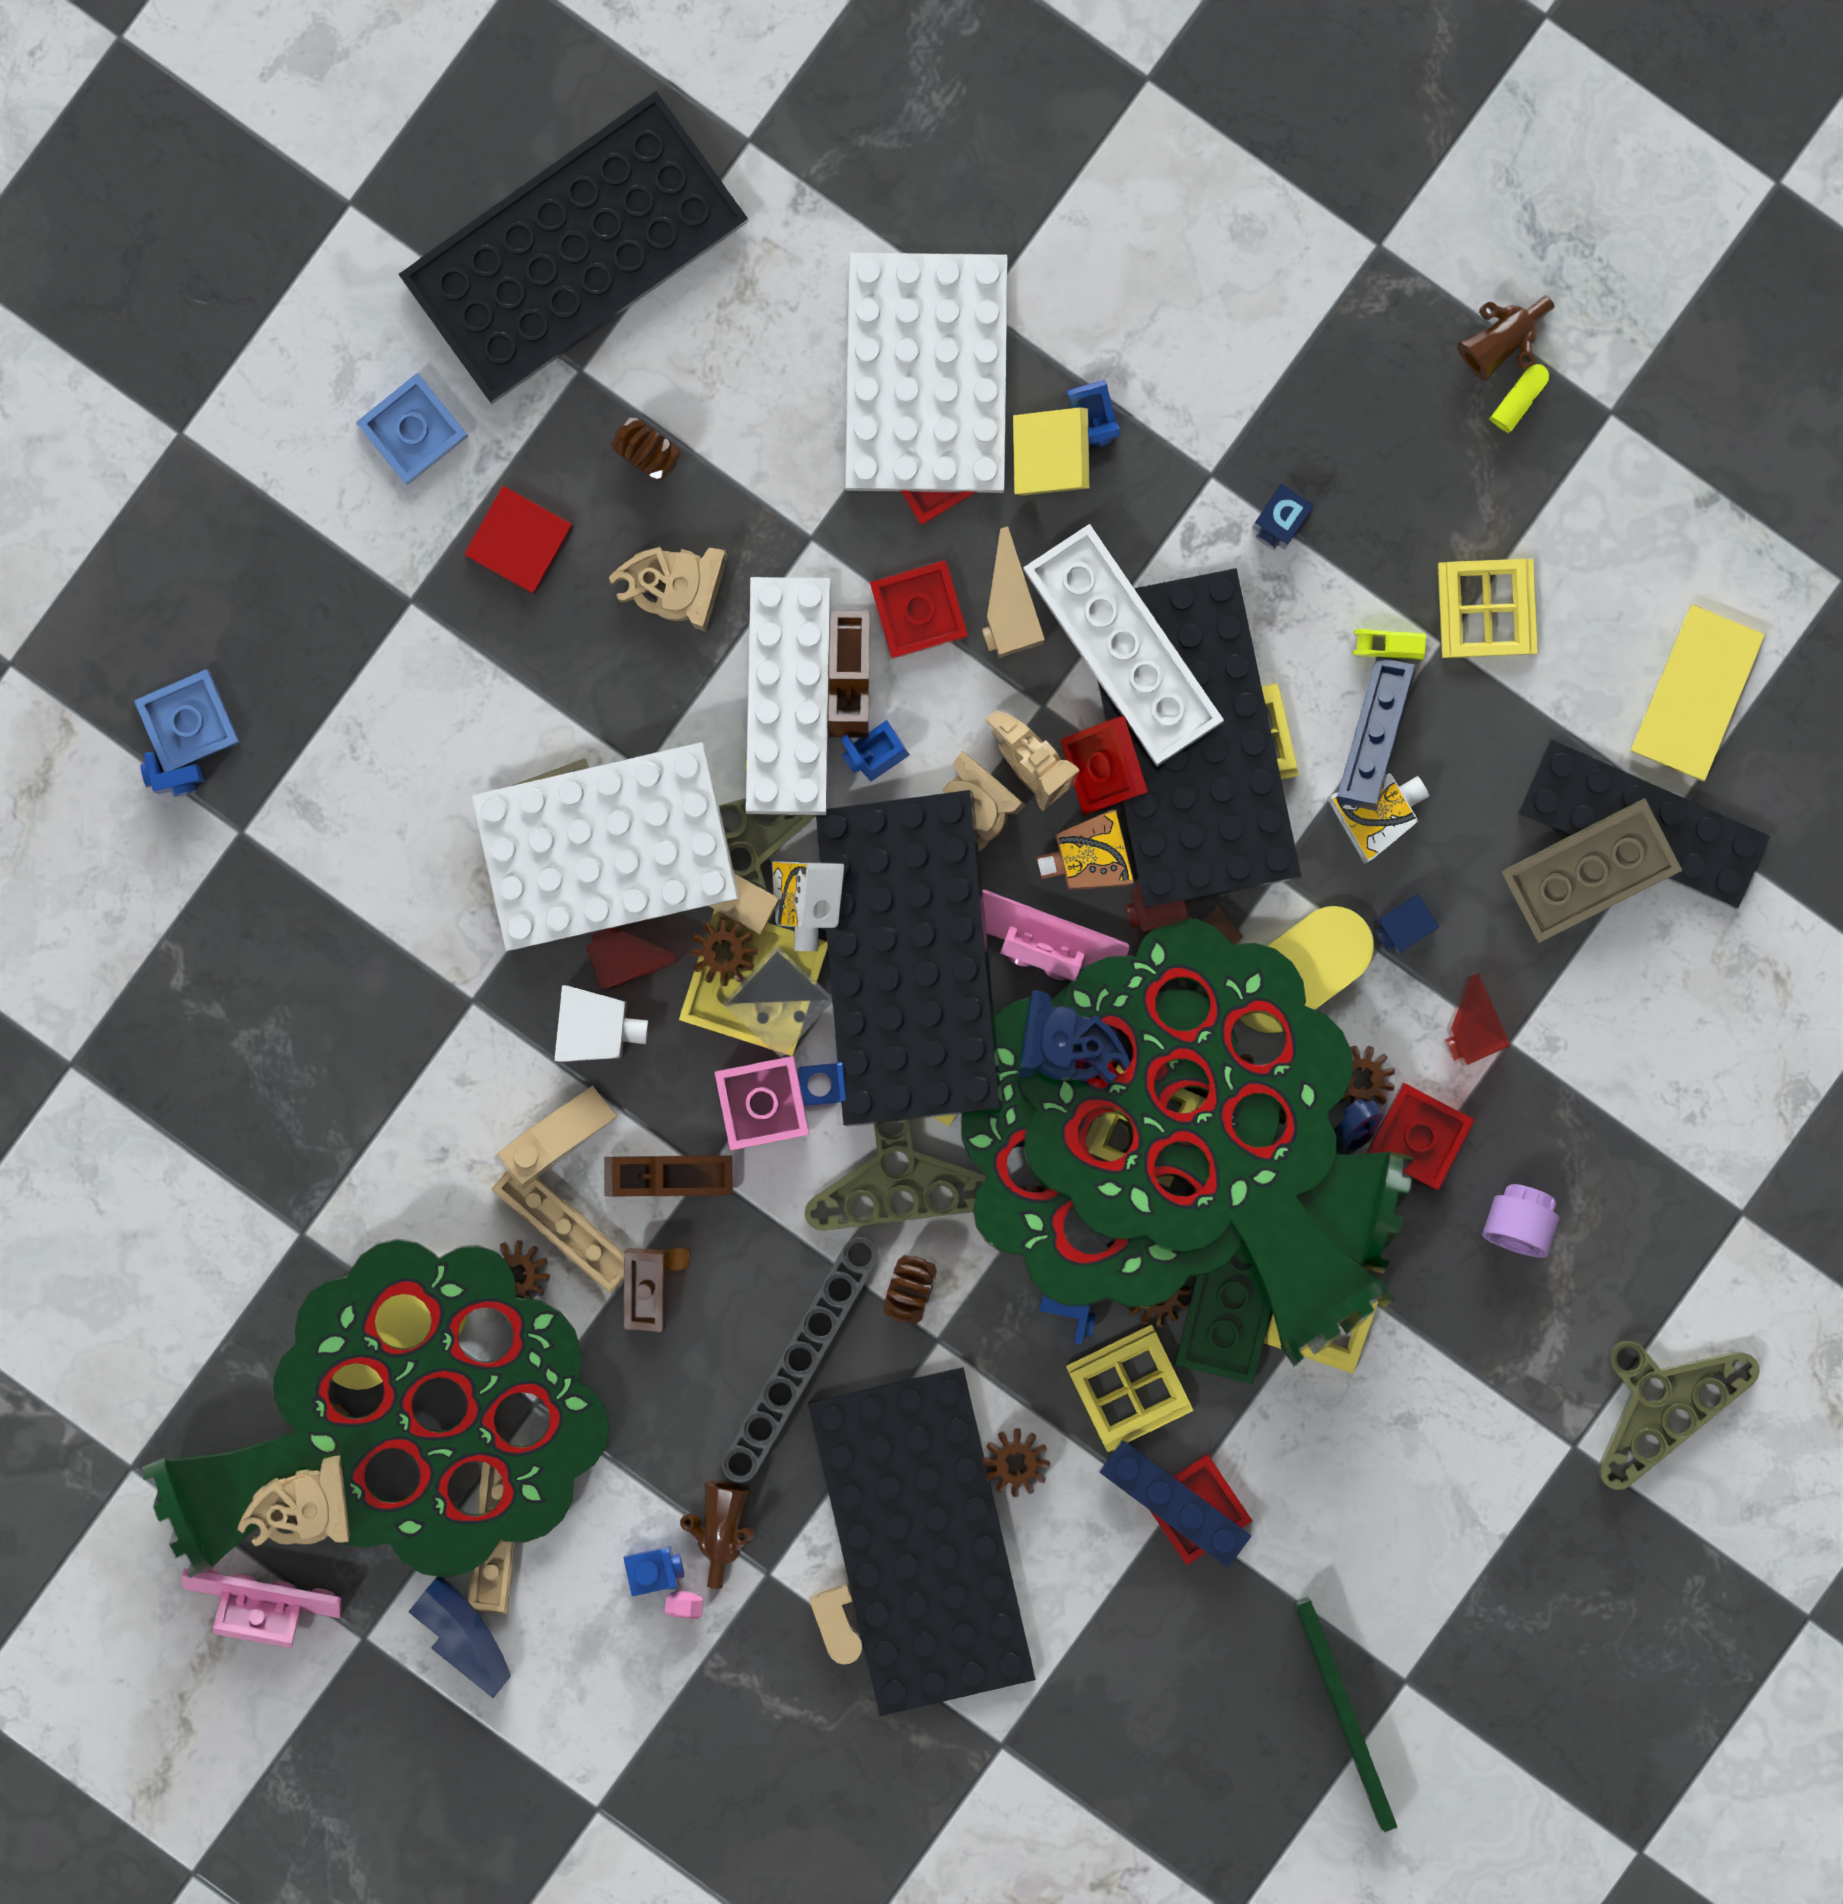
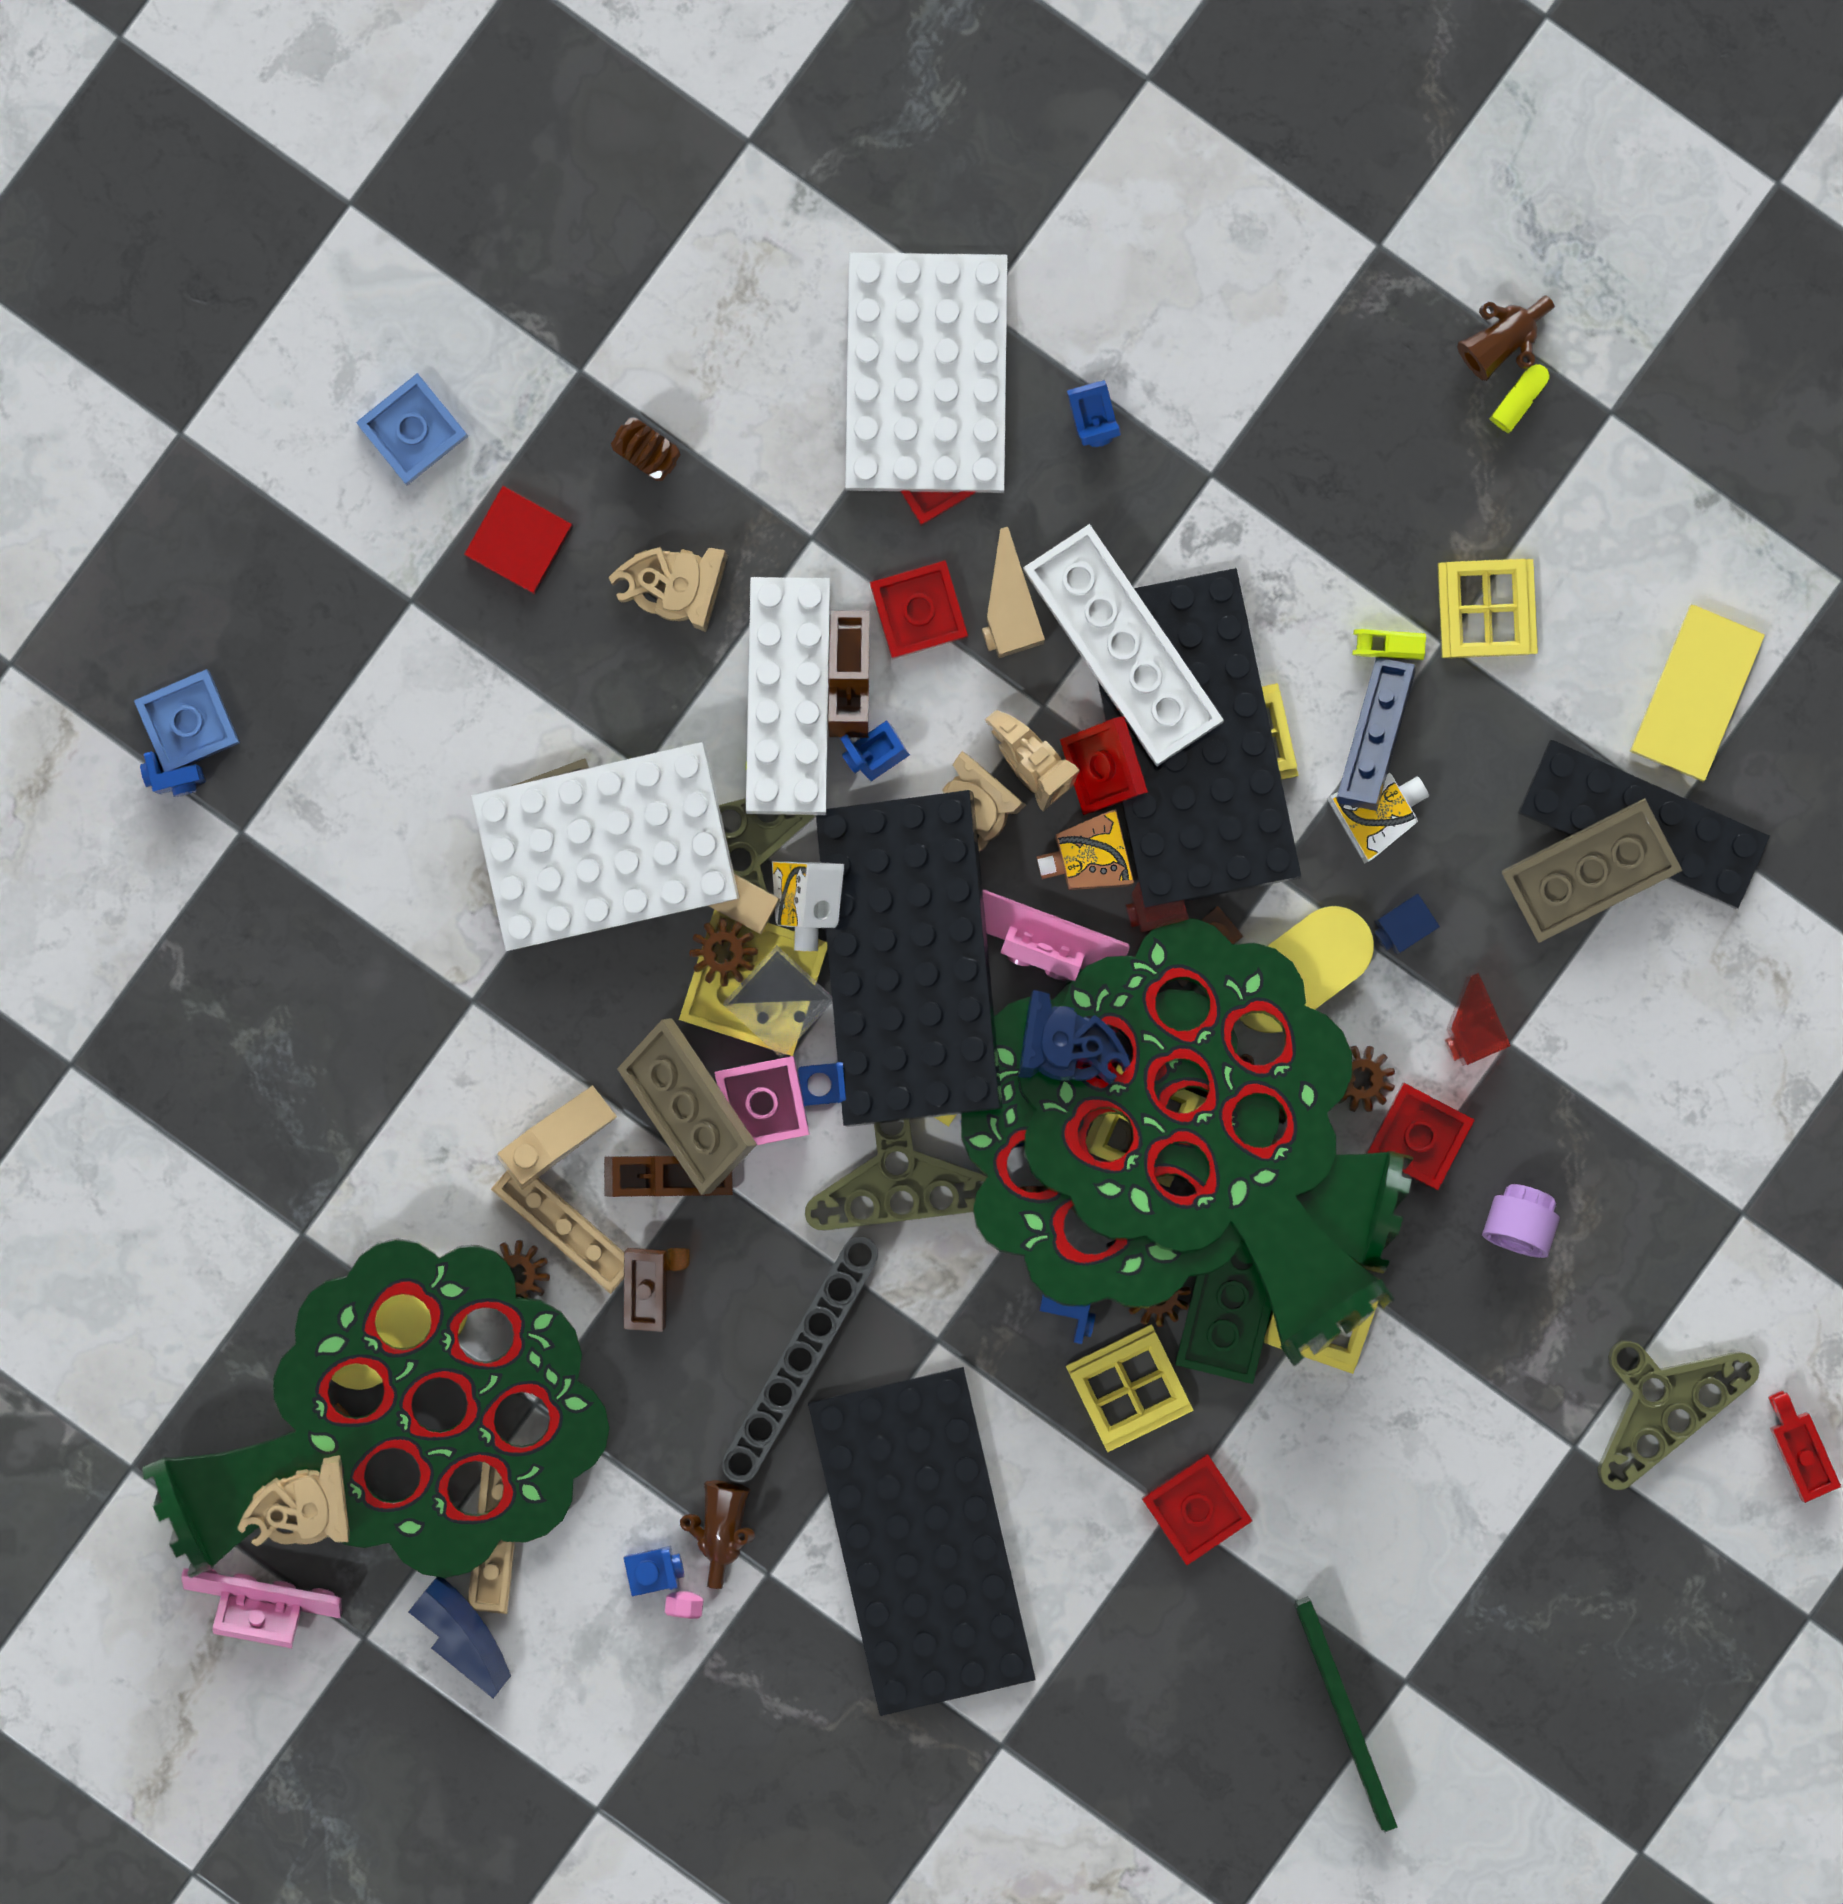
black plate [398,91,749,405] -> none
white torso [555,985,649,1062] -> none
clear red slope [585,928,679,991] -> none
tan leg [809,1583,863,1665] -> none
reddish brown gear [883,1255,937,1325] -> none
reddish brown gear [982,1428,1050,1497] -> none
light yellow tile [1013,407,1089,496] -> none
dark blue plate [1099,1439,1252,1568] -> none
dark blue brick [1252,483,1314,550] -> none
dark blue plate [1334,1099,1384,1155] -> none
none -> dark tan plate [617,1018,757,1195]
none -> red plate [1768,1390,1841,1503]

